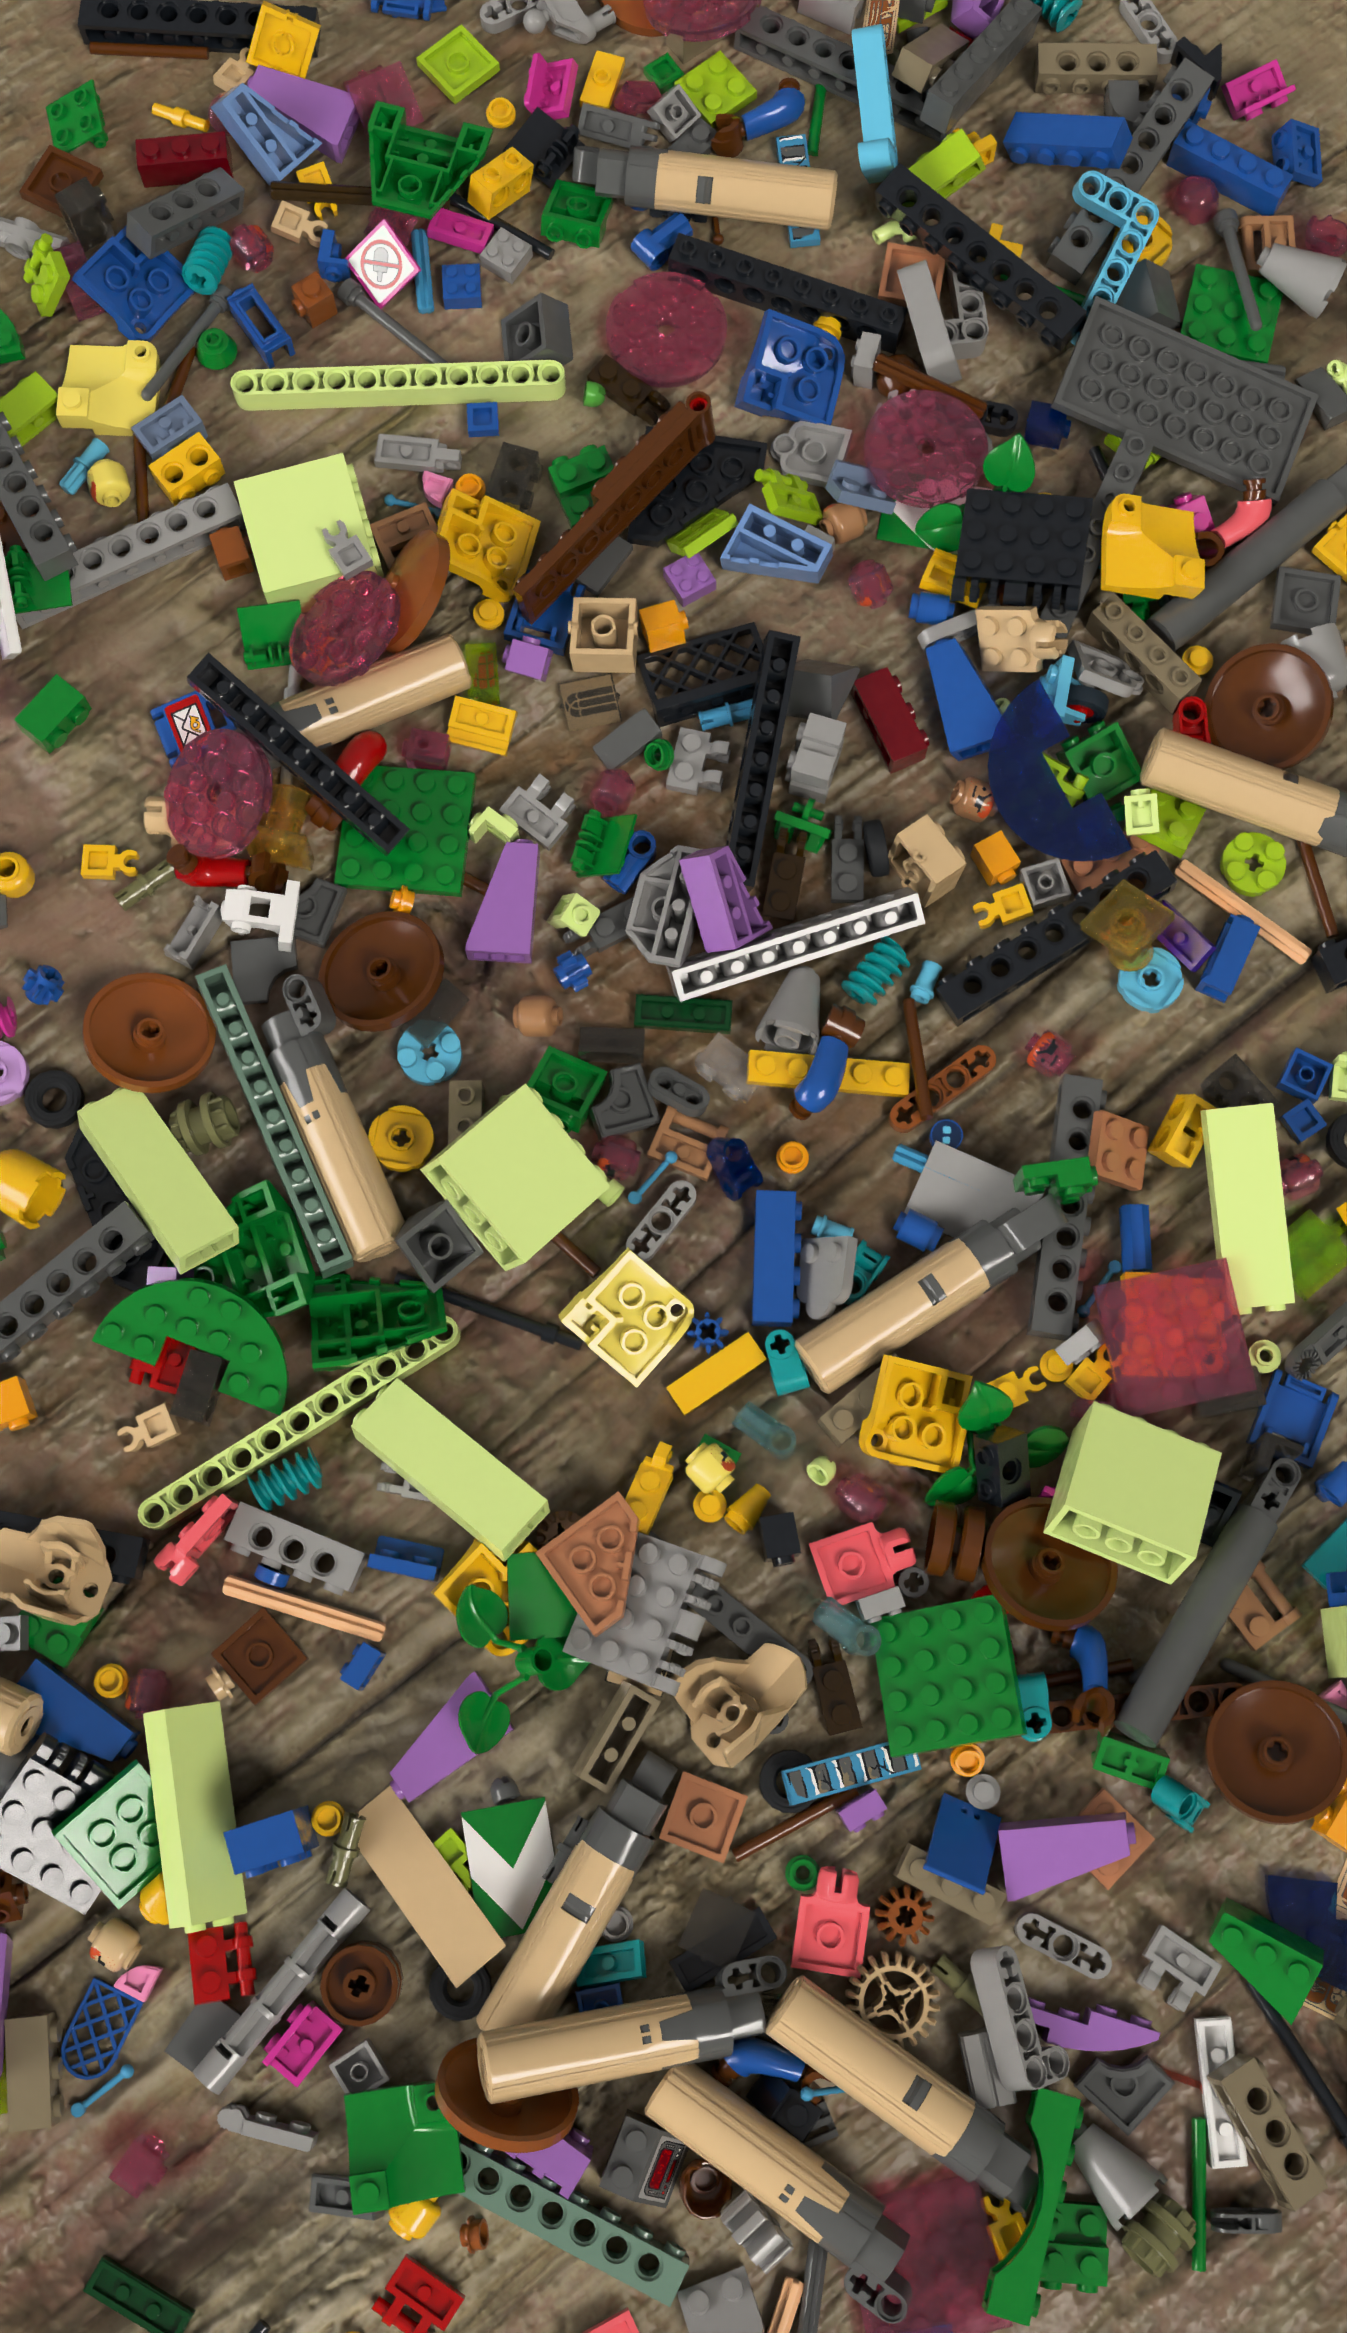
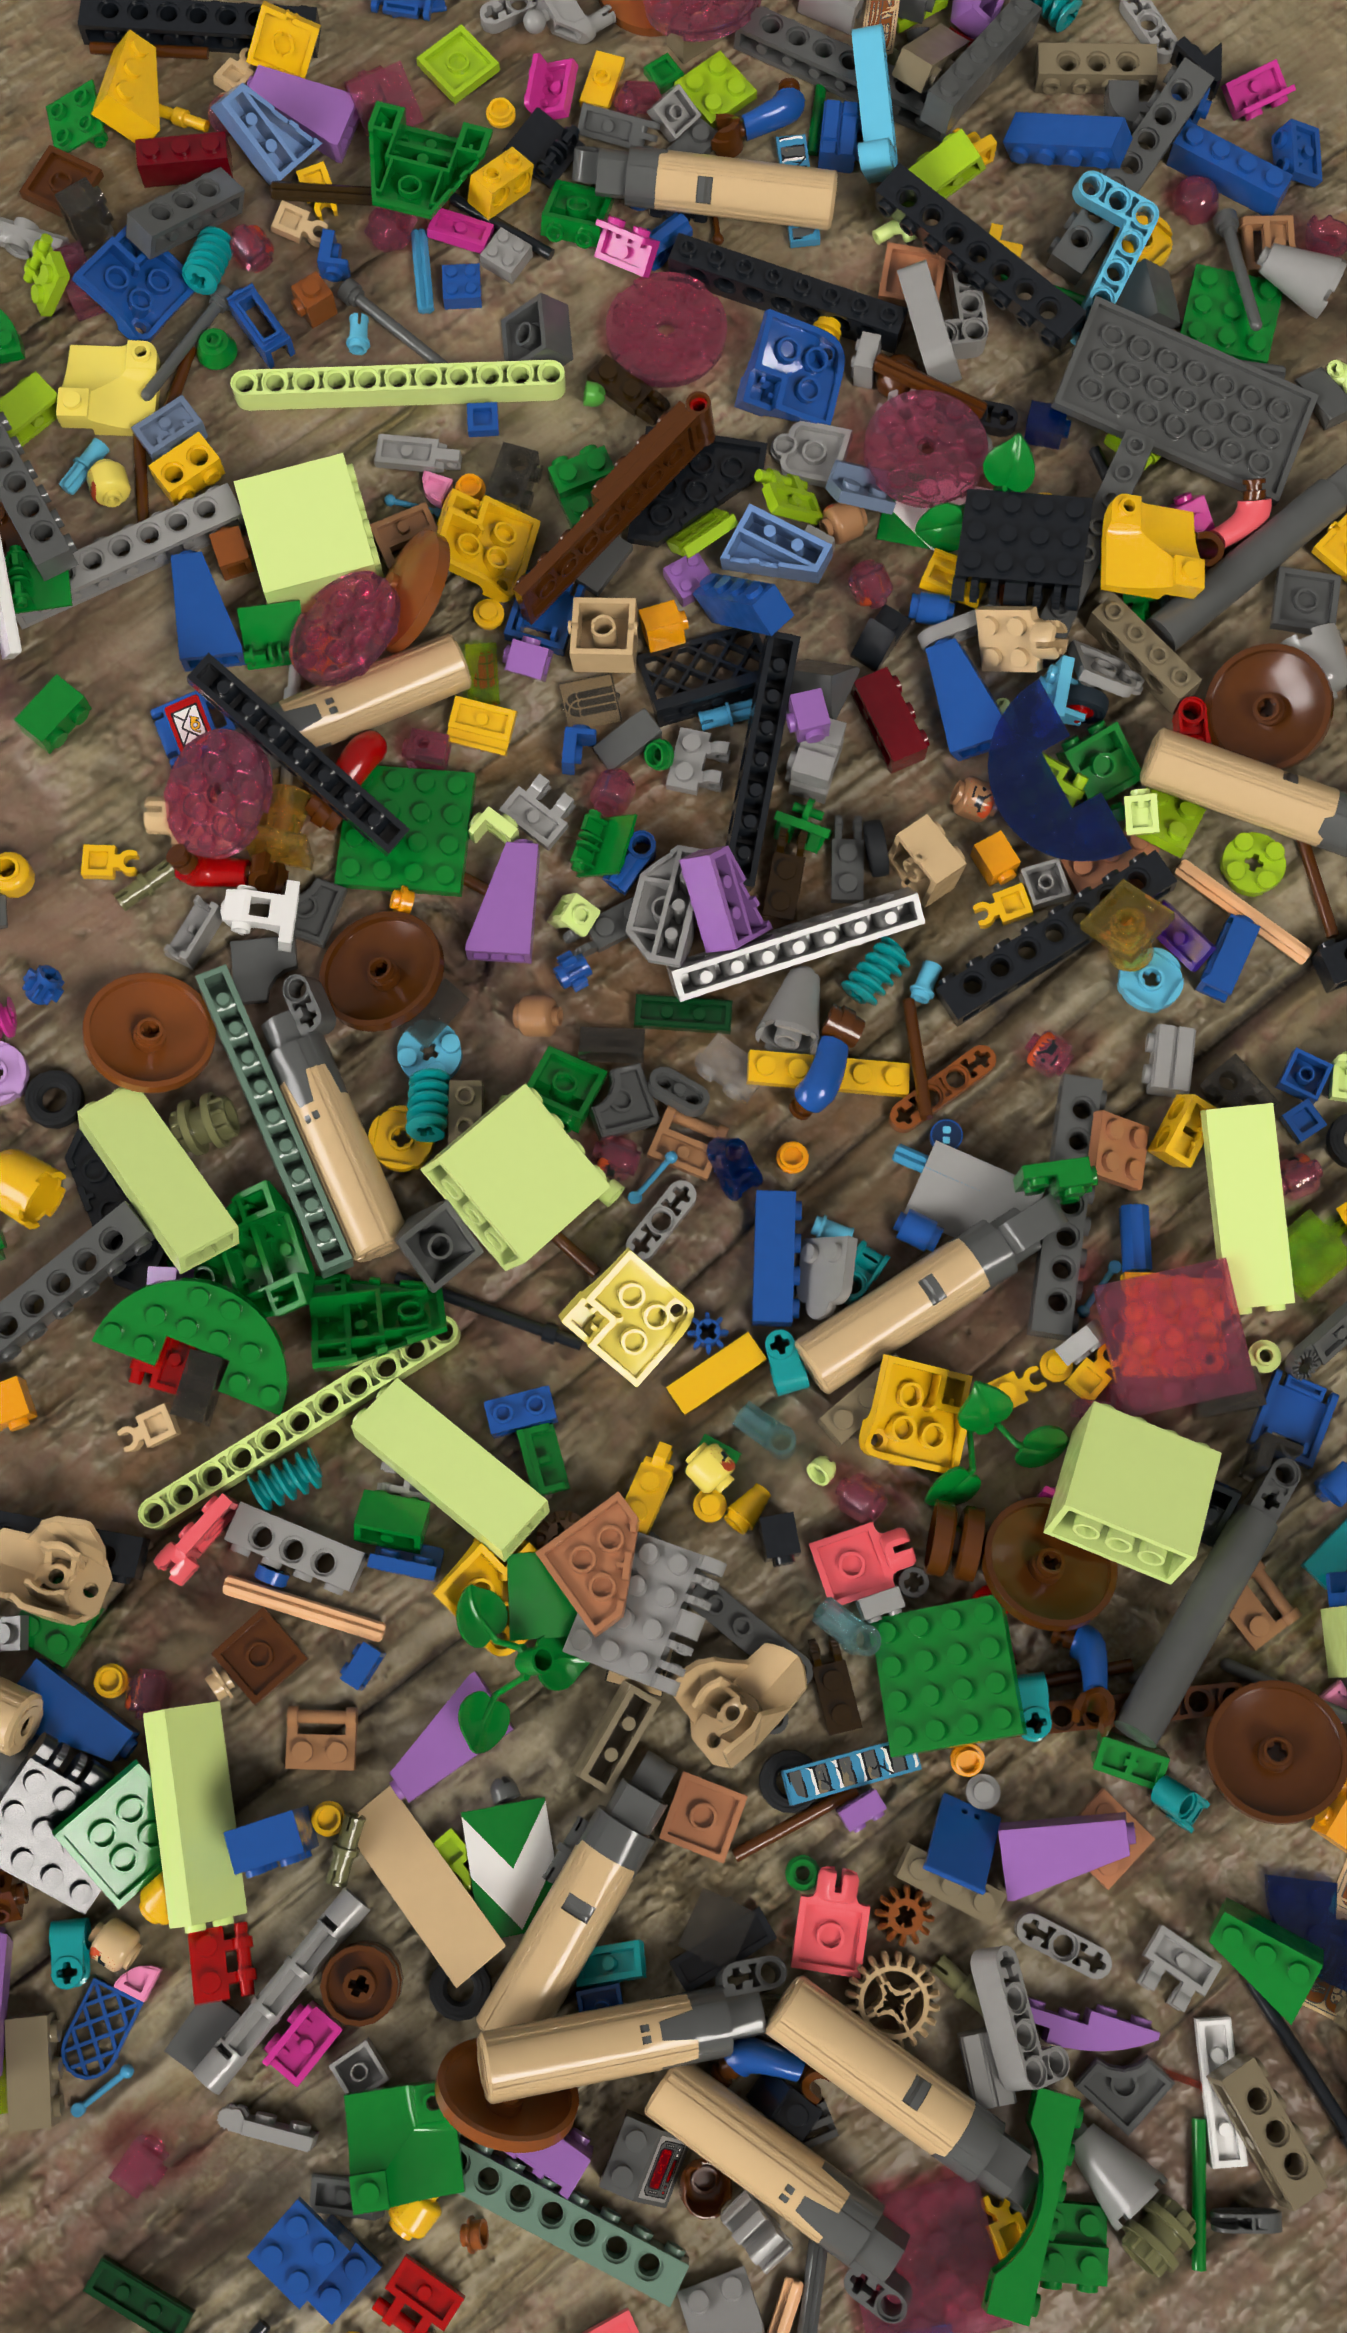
light grey plate [322,520,373,581] -> none
piece [345,219,422,309] -> none
light grey plate [602,1906,633,1942] -> none
dark azure hinge [800,2086,846,2101] -> none
black brick [974,1425,1031,1508] -> none
yellow plate [1182,646,1213,677] -> none
none -> teal piece [49,1917,91,1990]
none -> yellow wedge [91,29,160,143]
none -> blue slope [171,550,247,672]
none -> blue bracket [247,2196,383,2325]
none -> medium nougat plate [285,1705,358,1771]
none -> medium azure pin [346,313,370,355]
none -> green brick [354,1489,430,1554]
none -> teal piece [405,1068,451,1142]
none -> blue brick [483,1385,559,1439]
none -> green hinge [516,1423,570,1497]
none -> blue bracket [562,724,597,775]
none -> bracket [594,215,660,278]
none -> blue brick [693,573,794,636]
none -> medium lavender brick [786,688,831,743]
none -> blue brick [818,99,863,173]
none -> black slope [850,604,911,672]
none -> light grey brick [1141,1024,1196,1098]

